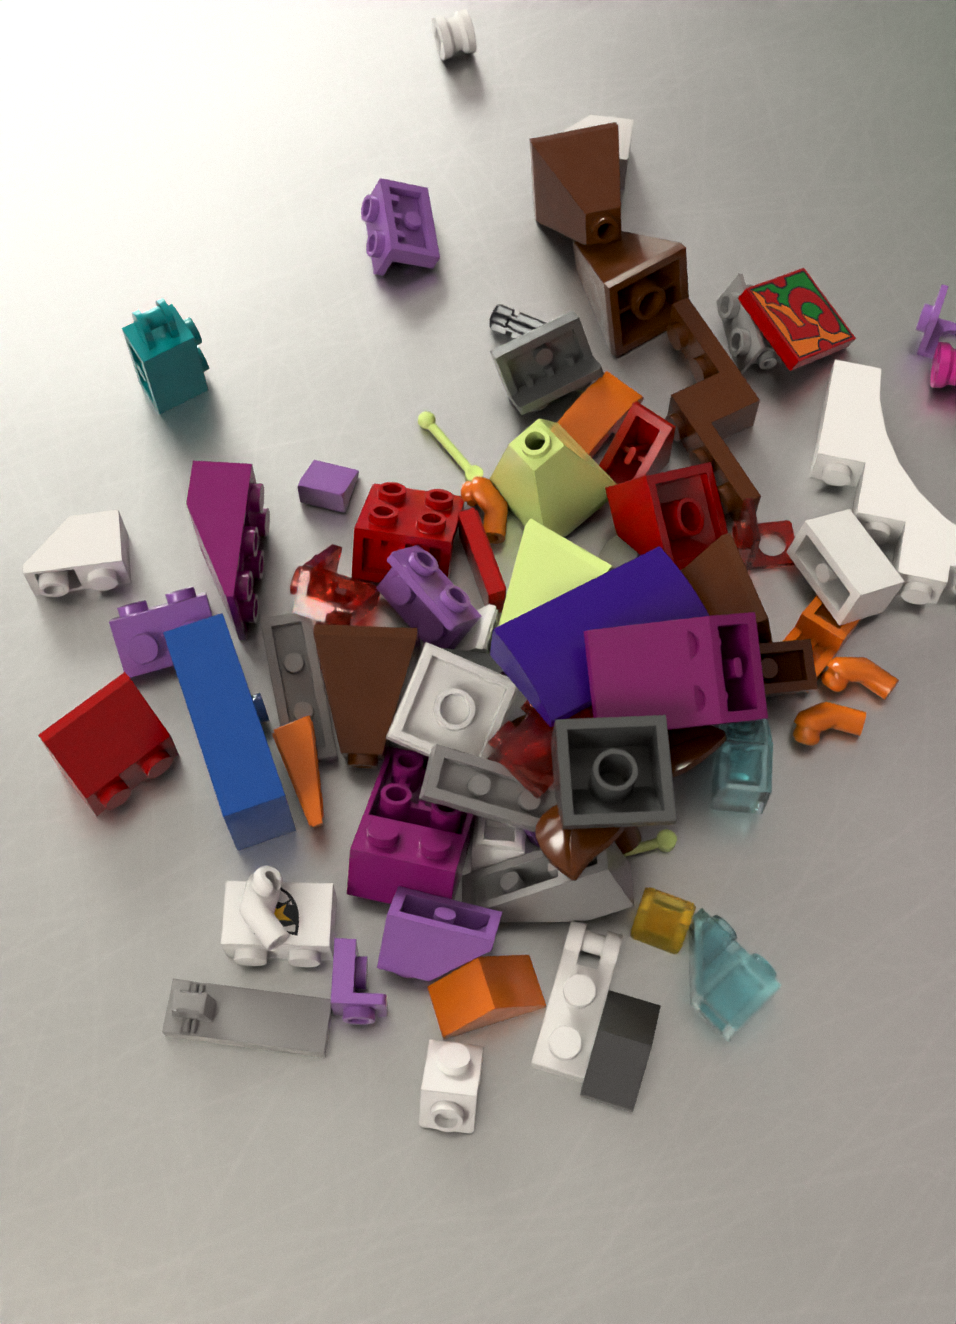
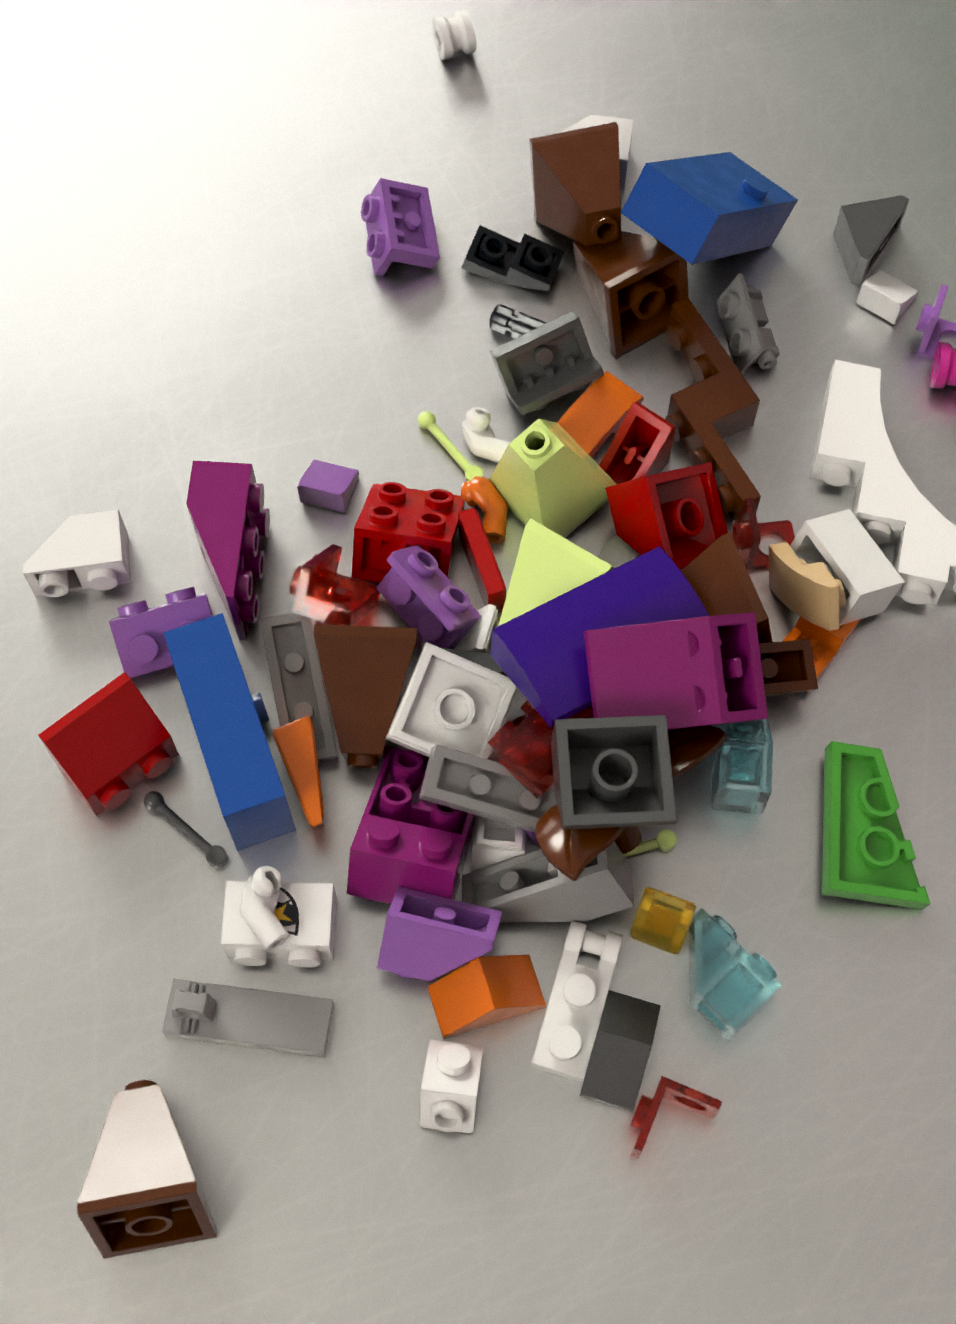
teal brick [122,298,209,415] -> none
medium lavender bracket [331,938,388,1025] -> none
tile [737,268,856,371] -> none
orange arm [793,702,866,746] -> none
orange arm [821,657,899,700] -> none
none -> slope [77,1080,217,1258]
none -> dark grey hinge [144,791,228,868]
none -> black slope [461,225,565,290]
none -> white arm [462,407,511,463]
none -> blue brick [621,152,798,265]
none -> clear red bracket [630,1076,722,1158]
none -> tan slope [768,542,846,631]
none -> bright green wing [822,741,931,910]
none -> dark grey slope [833,195,910,287]
none -> white slope [856,270,919,325]

